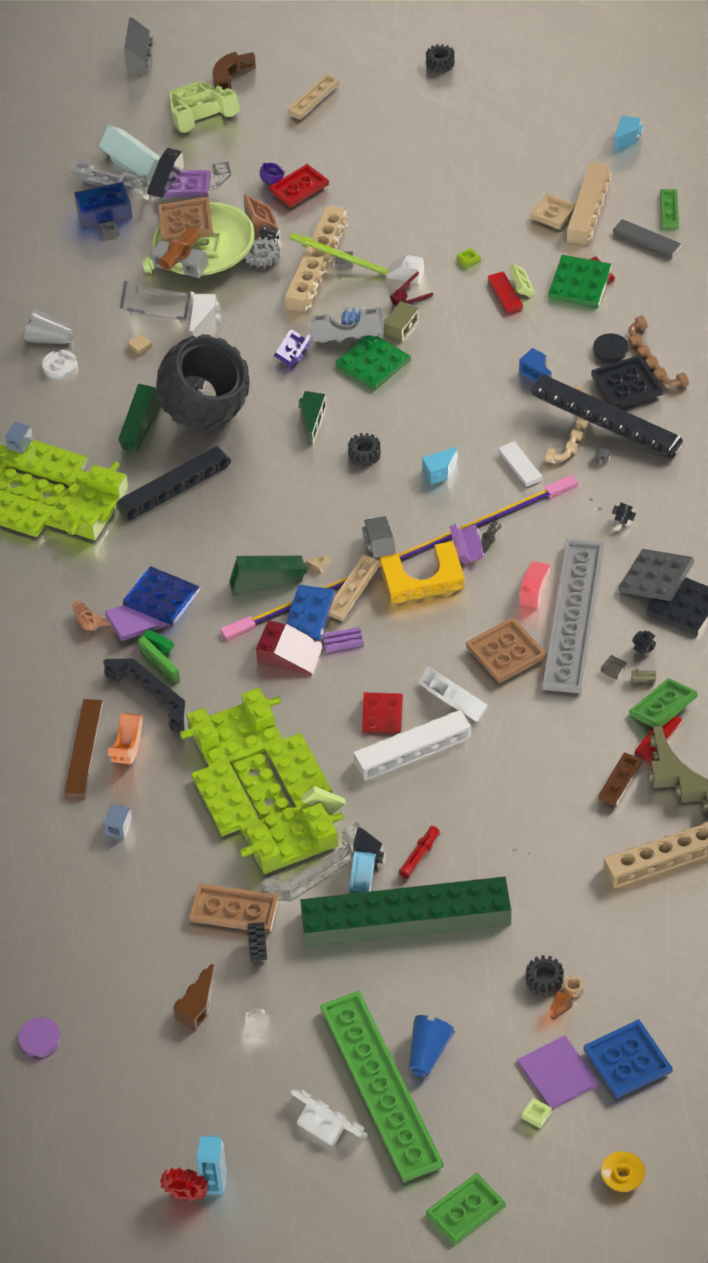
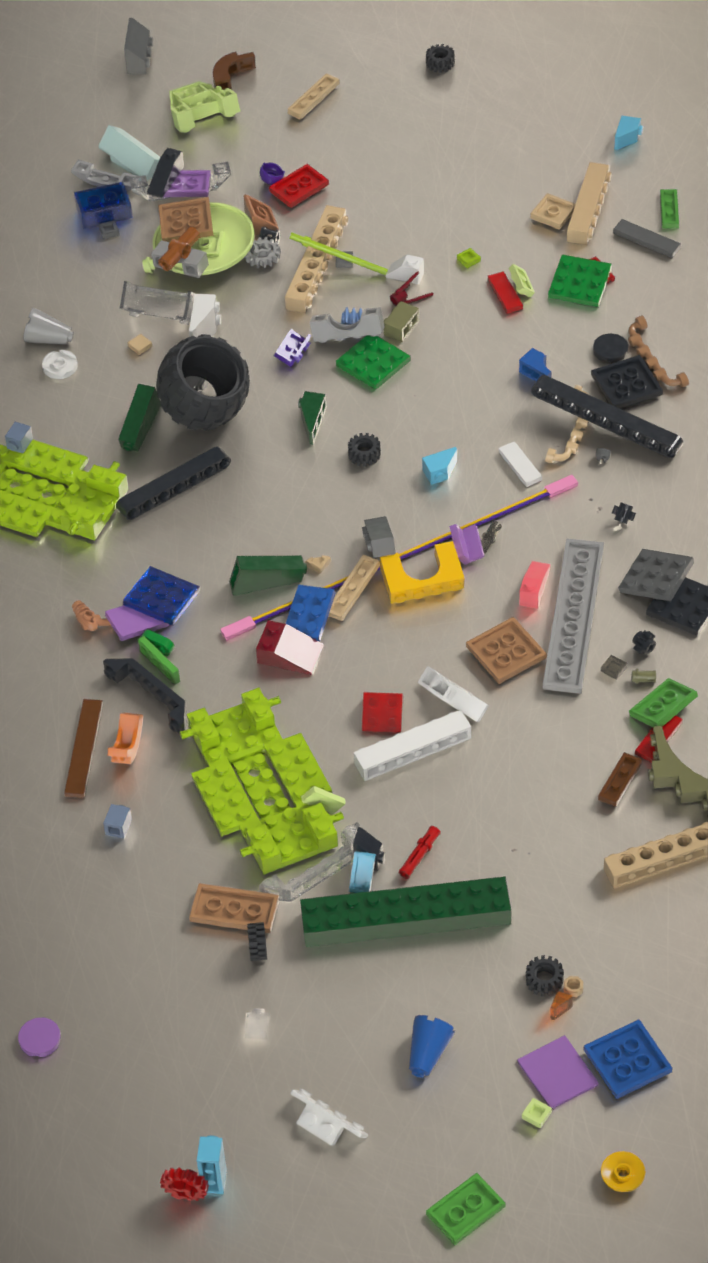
reddish brown slope [174,963,215,1031] -> none
bright green plate [320,991,444,1183] -> none
medium lavender tile [322,627,364,653] -> none

